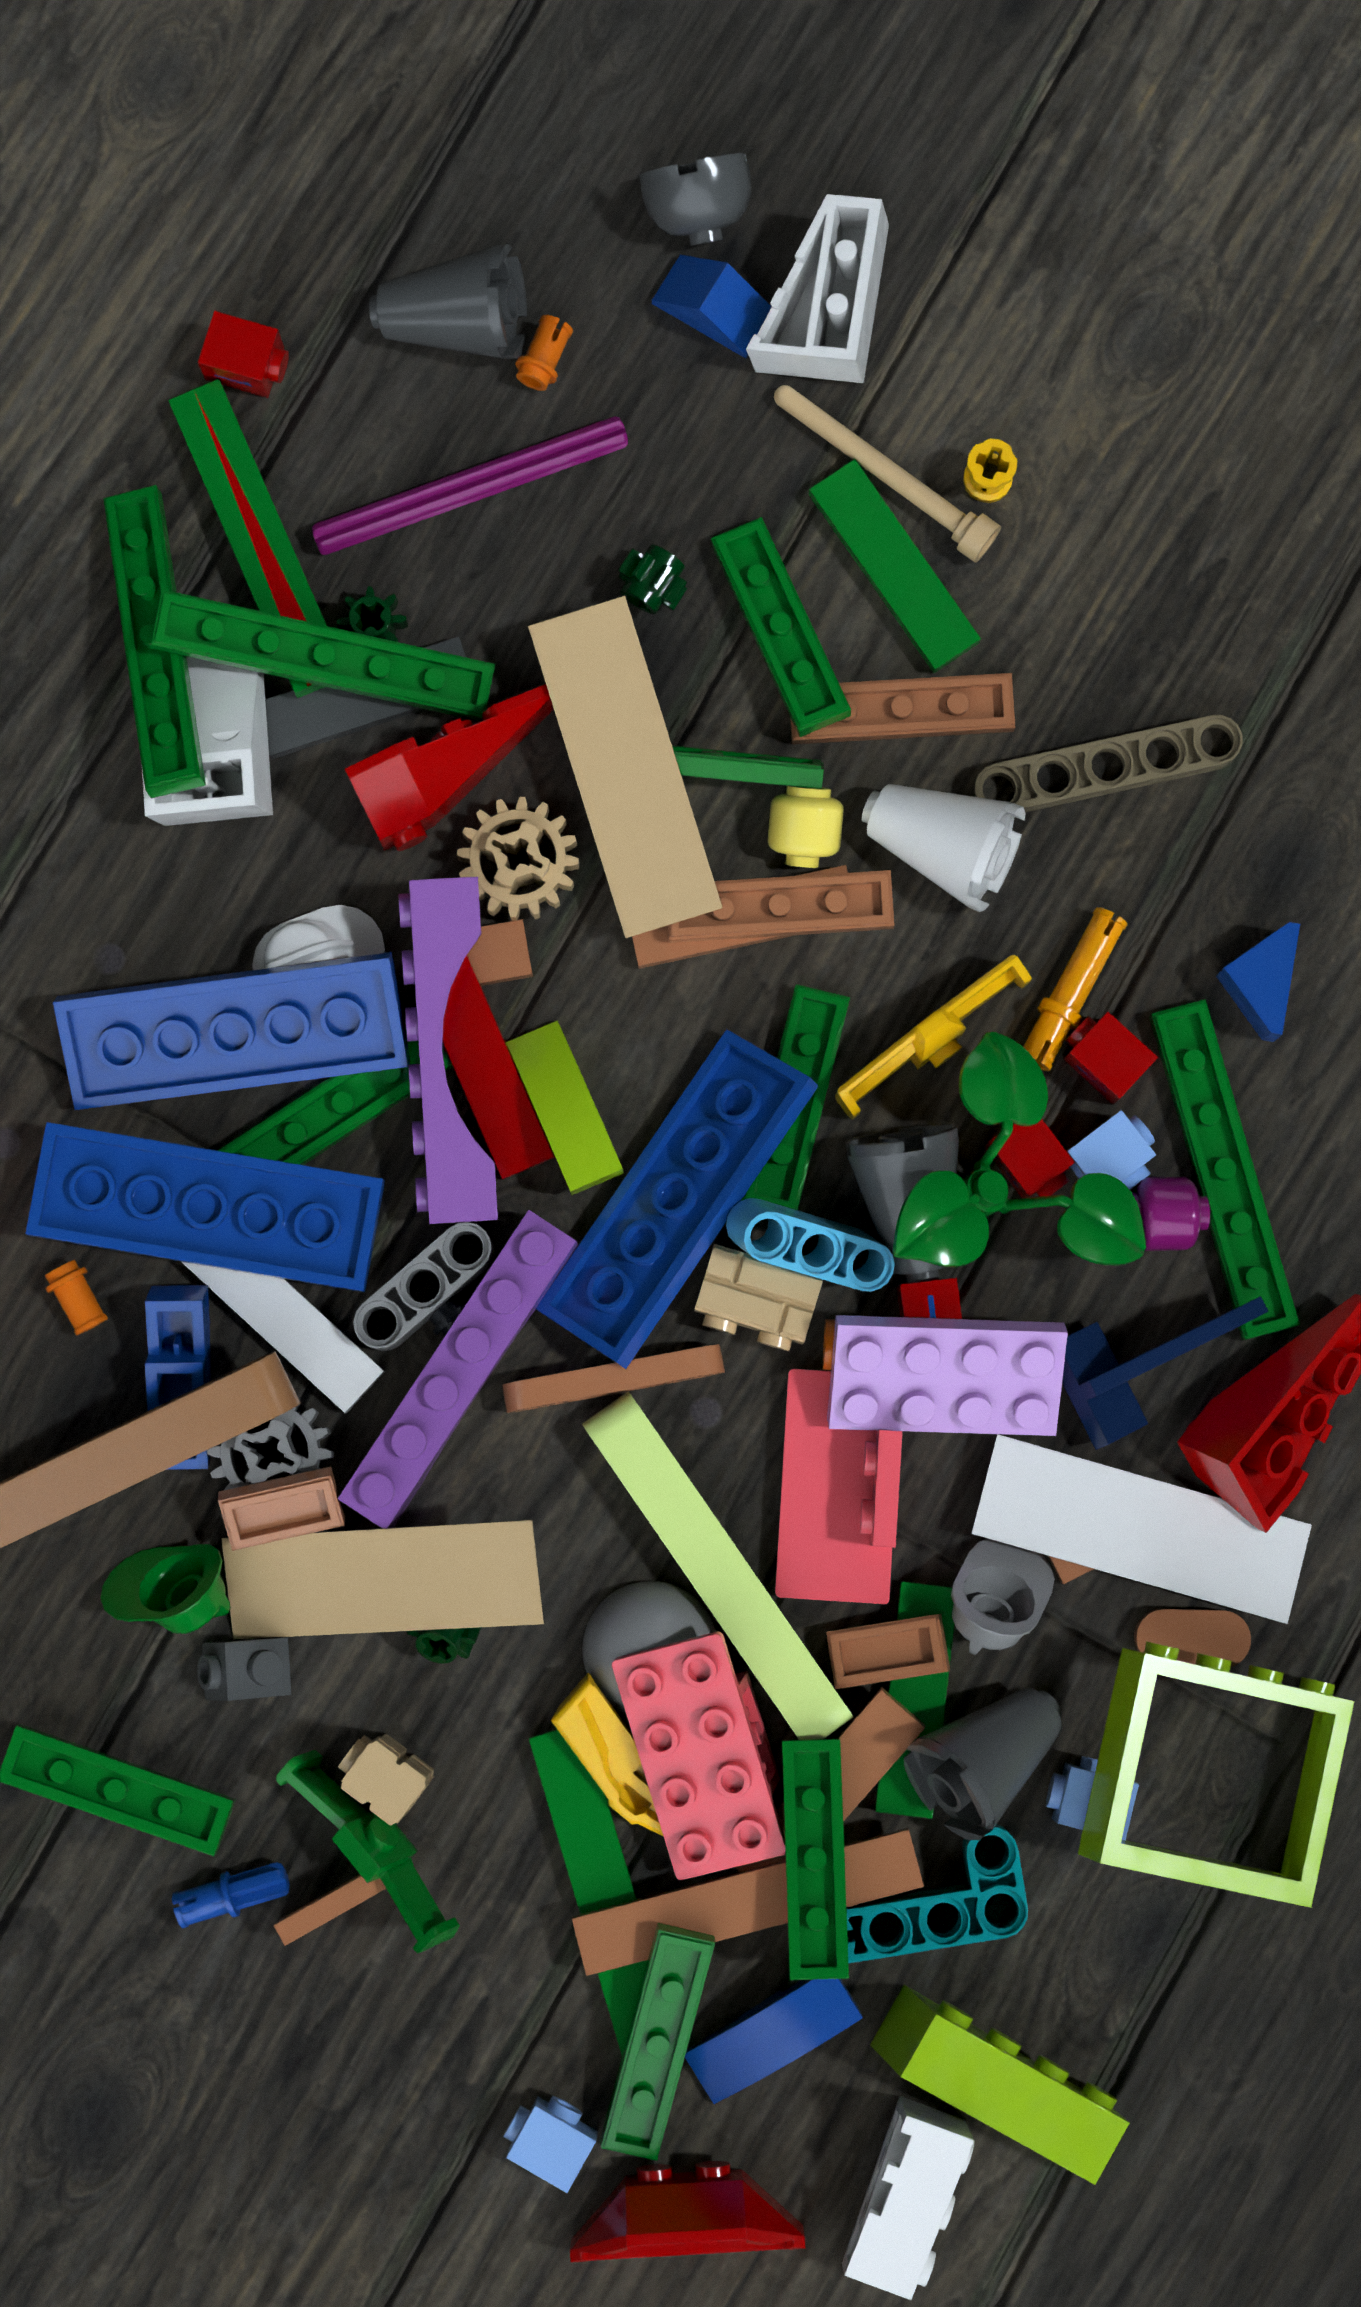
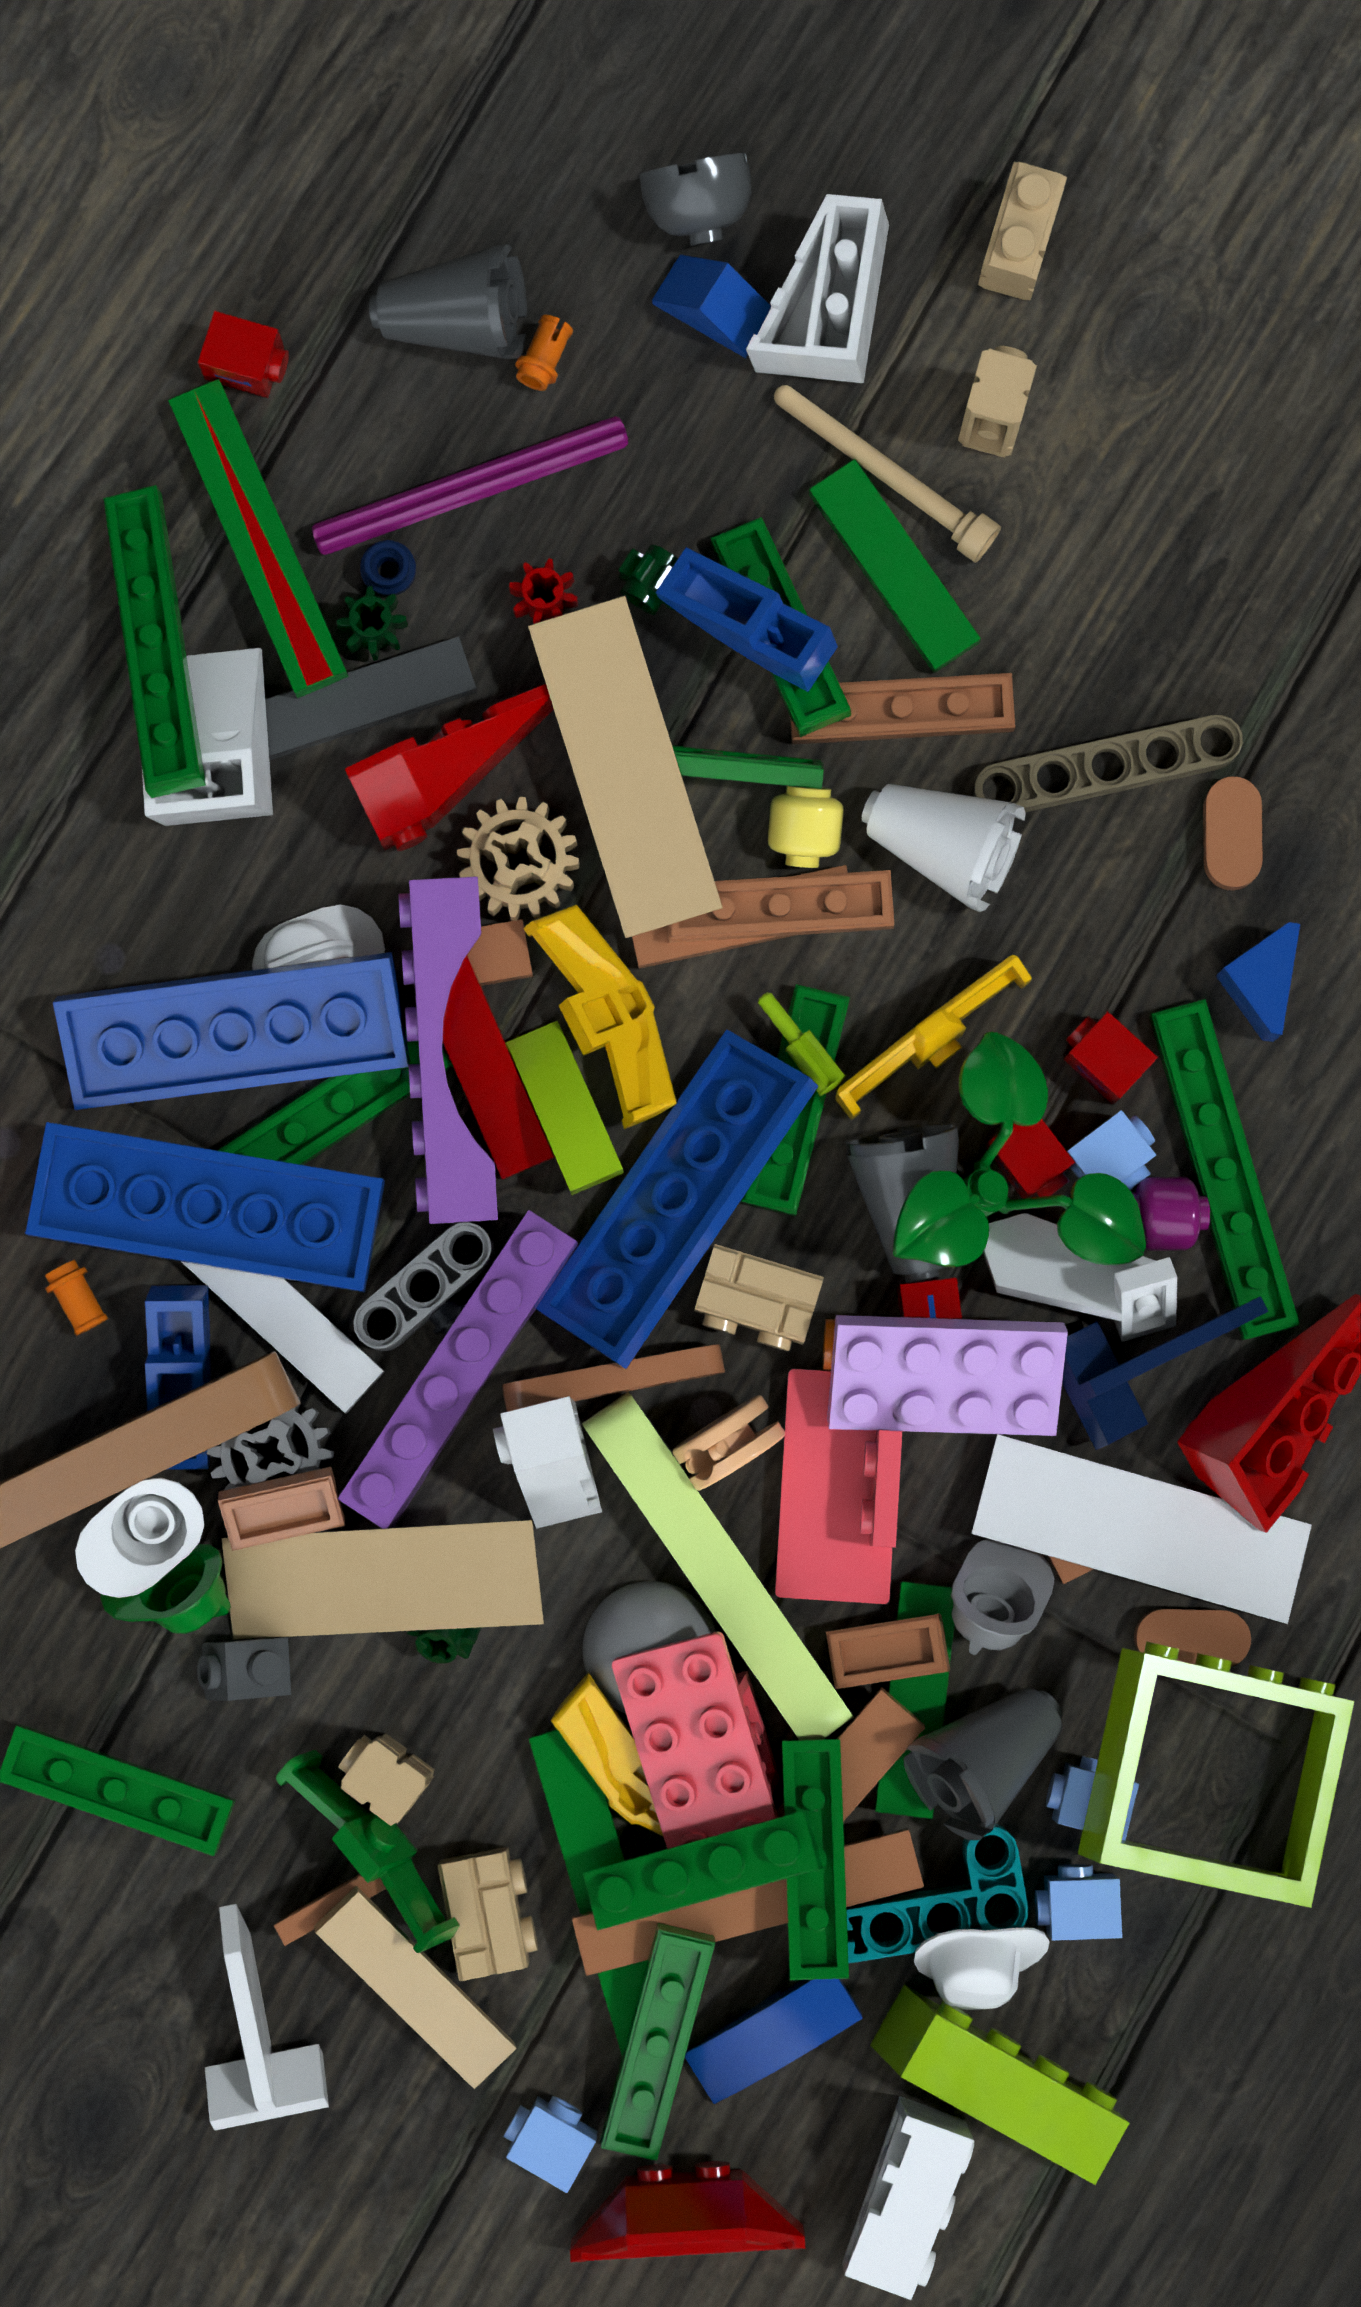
green tile [150,589,495,721] -> none
blue axle [172,1862,290,1928] -> none
medium azure beam [726,1198,895,1292] -> none
yellow bush [963,438,1018,503] -> none
light orange pin [1023,907,1128,1072] -> none
none -> white piece [75,1478,205,1598]
none -> white piece [205,1904,329,2130]
none -> tan tile [314,1886,517,2089]
none -> dark blue plate [360,540,416,597]
none -> tan brick [437,1847,538,1981]
none -> white wedge [493,1396,602,1529]
none -> red gear [509,558,578,624]
none -> yellow plate [523,905,677,1129]
none -> green plate [583,1811,823,1931]
none -> blue slope [656,547,838,692]
none -> light nougat head [673,1395,785,1490]
none -> lime axle [758,992,846,1096]
none -> white piece [914,1928,1050,2010]
none -> tan brick [958,346,1037,458]
none -> tan brick [978,162,1067,300]
none -> white piece [983,1213,1177,1342]
none -> light blue brick [1035,1864,1122,1941]
none -> nougat tile [1203,777,1263,890]

